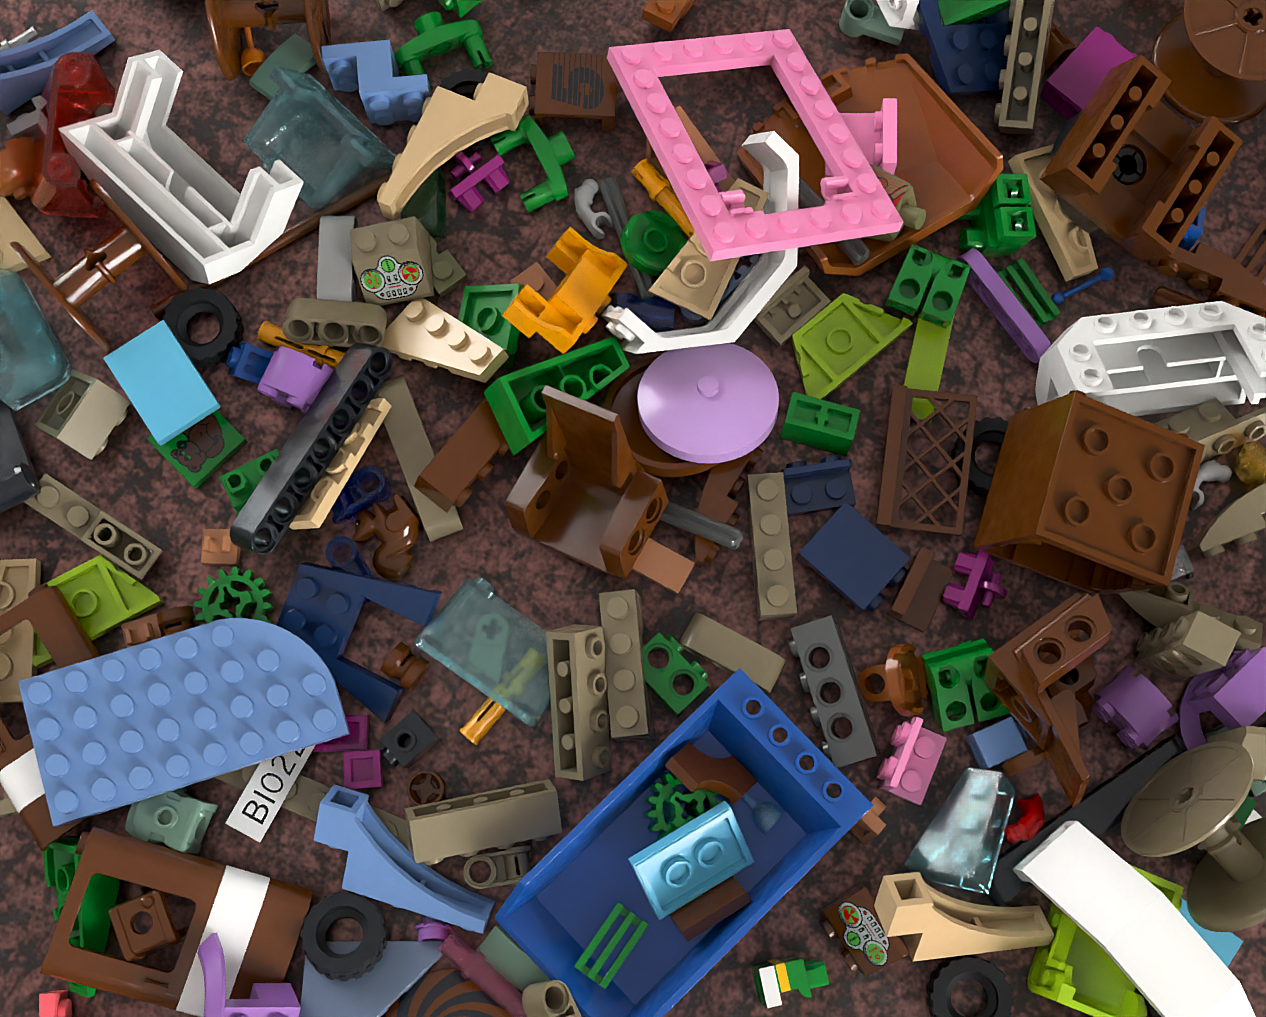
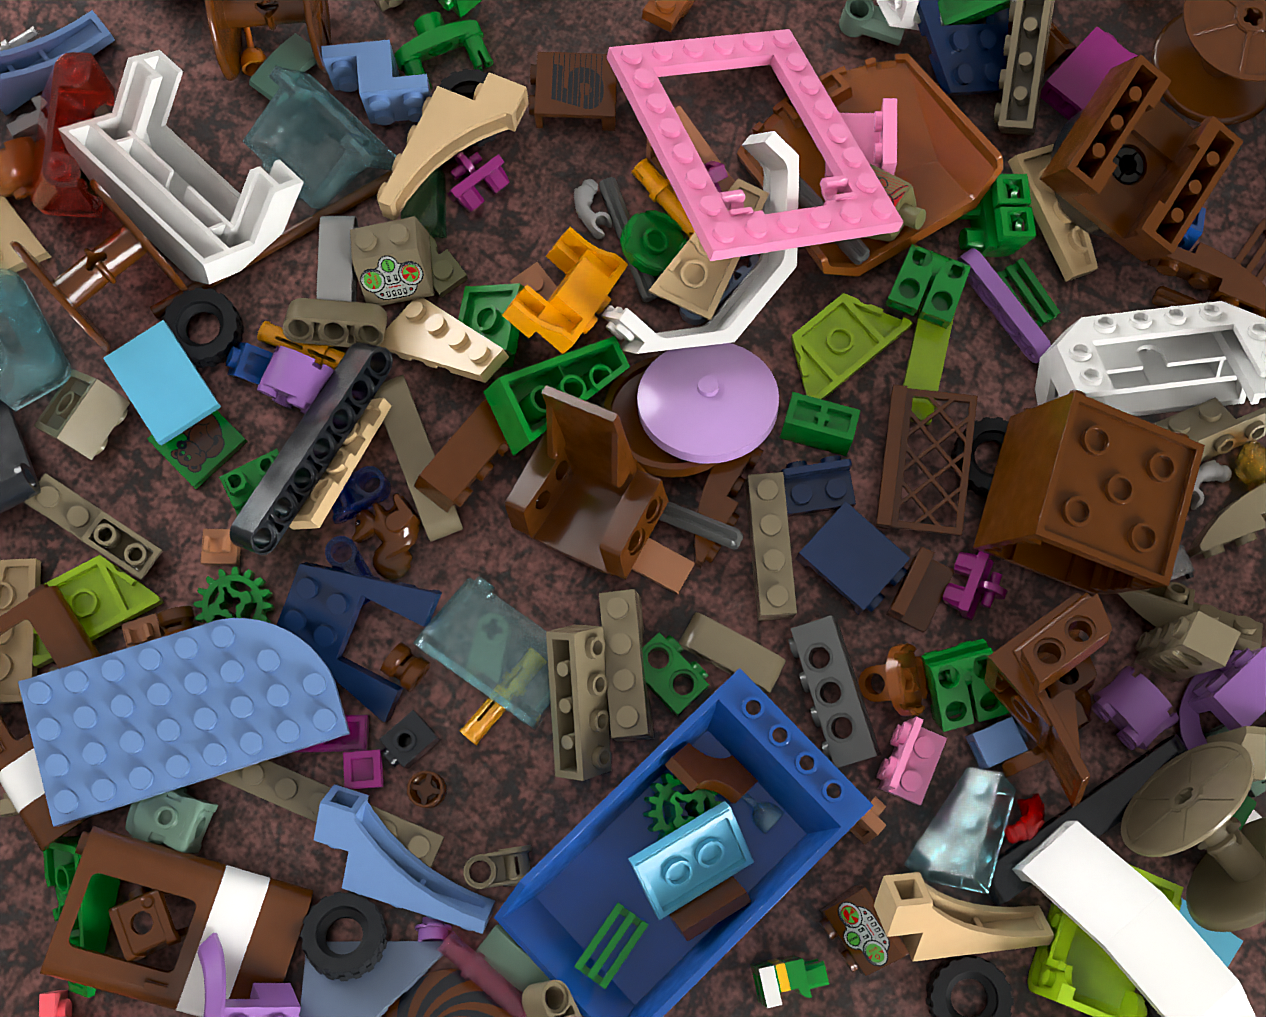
white sticker [225,745,315,842] -> none
dark tan brick [405,779,562,865] -> none
green connector [490,114,576,213] -> none
clear blue piece [607,293,675,333] -> none
dark tan bracket [753,266,831,348] -> none
blue hinge [1051,267,1114,305] -> none

